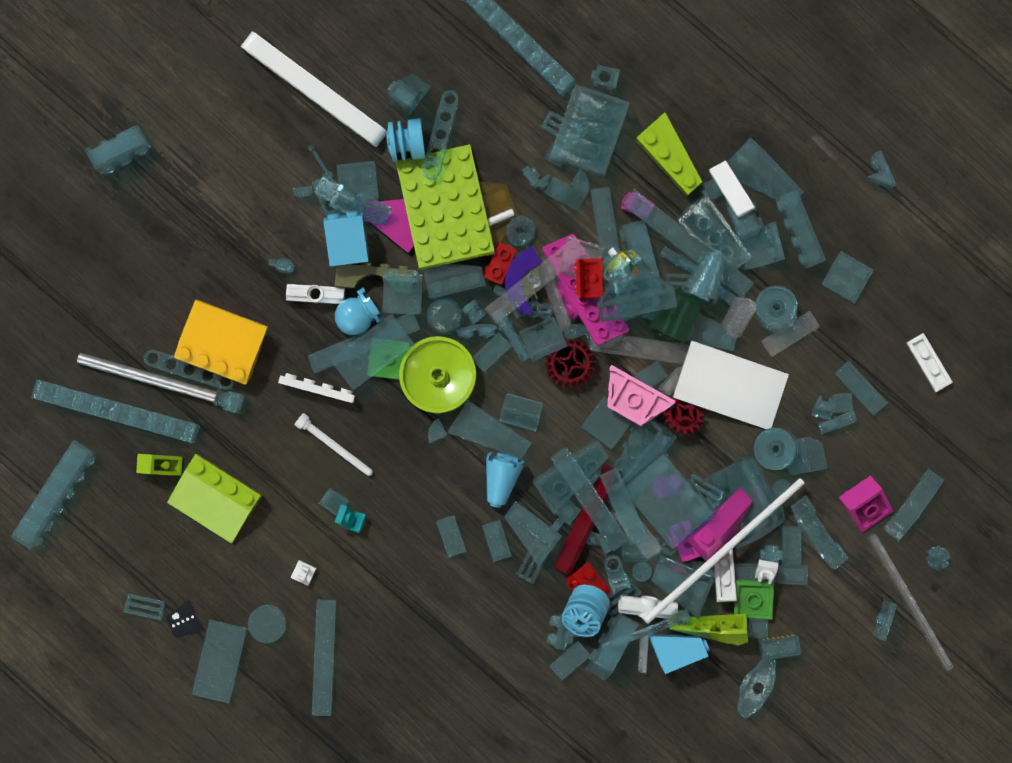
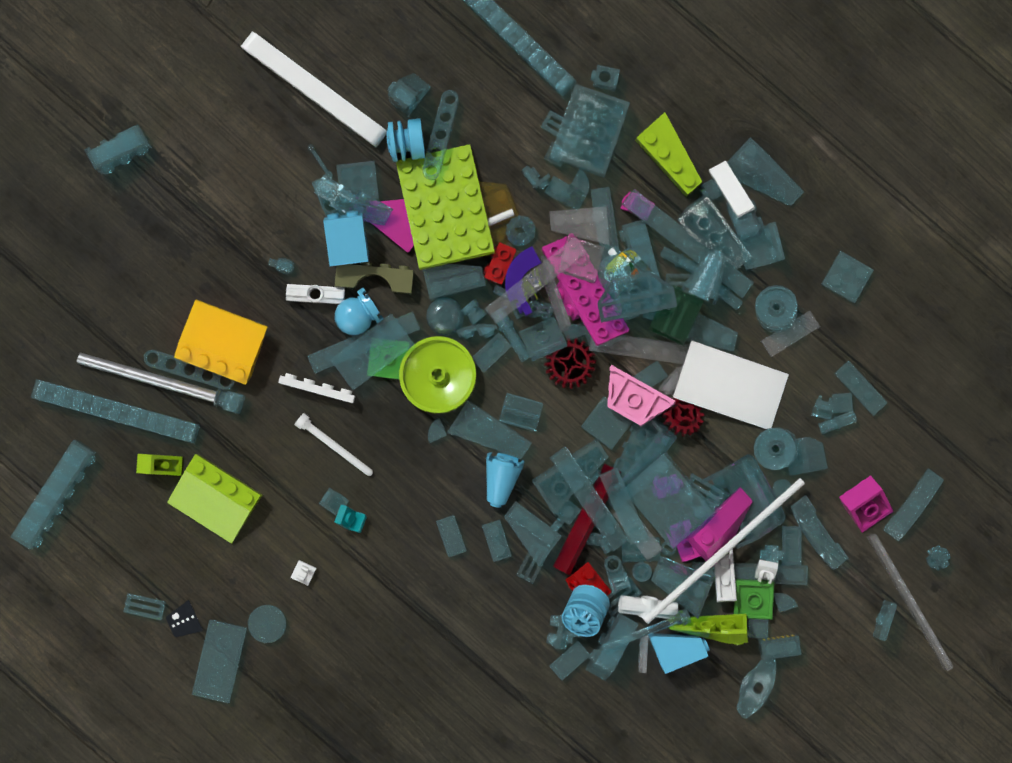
clear light blue tile [293,186,314,198] -> none
clear light blue tile [312,599,336,716] -> none
clear light blue bracket [382,270,423,315] -> none
red bracket [574,258,605,298] -> none
clear piece [722,297,757,338] -> none
clear light blue brick [776,189,826,268] -> none
clear light blue slope [866,150,896,189] -> none
white tile [906,333,953,392] -> none
none -> clear wedge [549,206,612,246]
none -> clear light blue tile [774,593,798,612]

